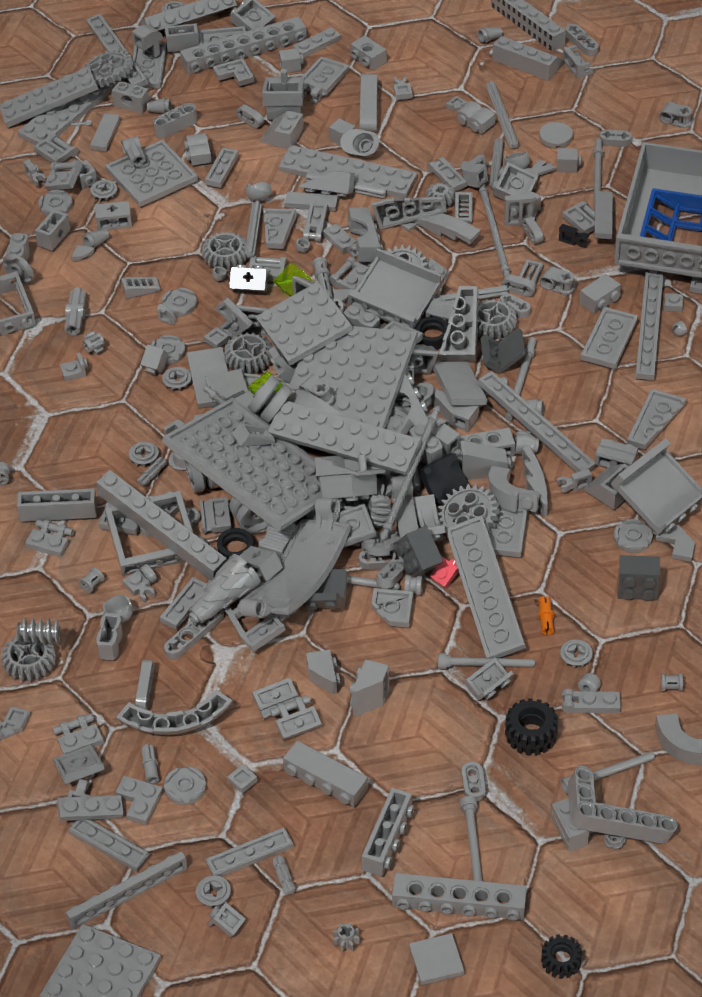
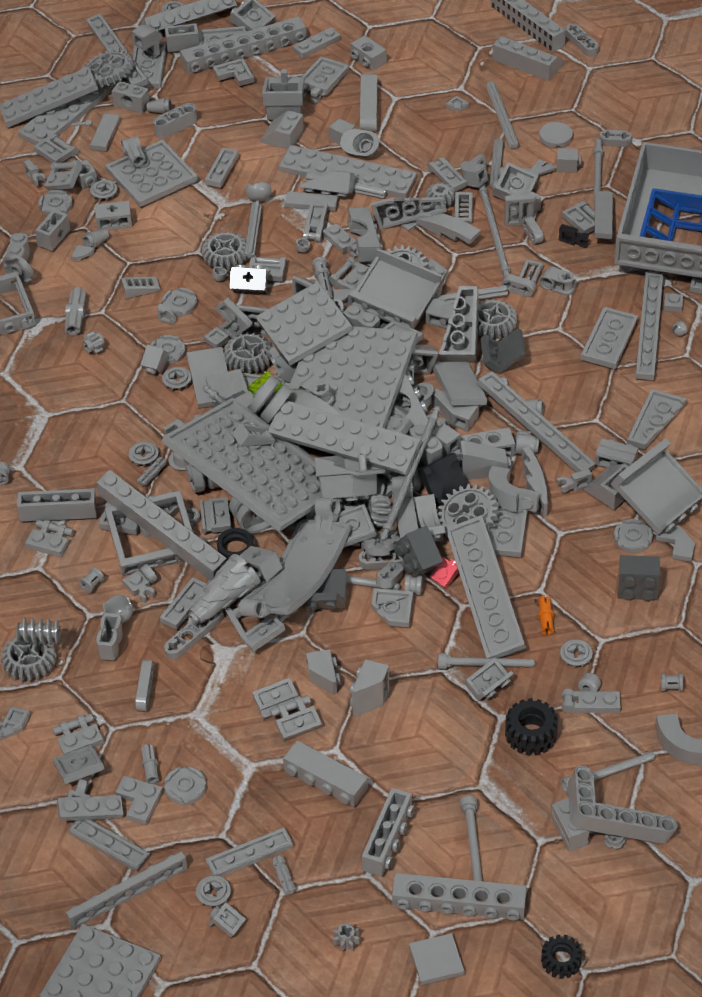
light grey bracket [60,352,88,382] -> none
light grey brick [116,689,233,735] -> none
light grey brick [184,133,212,166] -> none
light grey plate [227,765,257,794] -> none
light grey beam [236,104,264,128] -> none
light grey brick [258,523,297,558] -> none
light grey wing [263,208,297,249] -> none
clear neon green piece [273,262,313,297] -> none
light grey brick [279,48,303,73] -> none
light grey plate [394,76,412,100] -> none
black tyre [415,317,448,350] -> none
light grey brick [457,101,495,134] -> none
light grey plate [462,762,485,801] -> none
light grey cone [477,27,502,43] -> none
light grey beam [500,293,530,318] -> none
light grey hair [504,151,530,169] -> none
light grey bar [505,337,536,421] -> none
light grey hinge [562,45,593,79] -> none
light grey brick [579,274,621,314] -> none
light grey piece [659,102,692,128] -> none

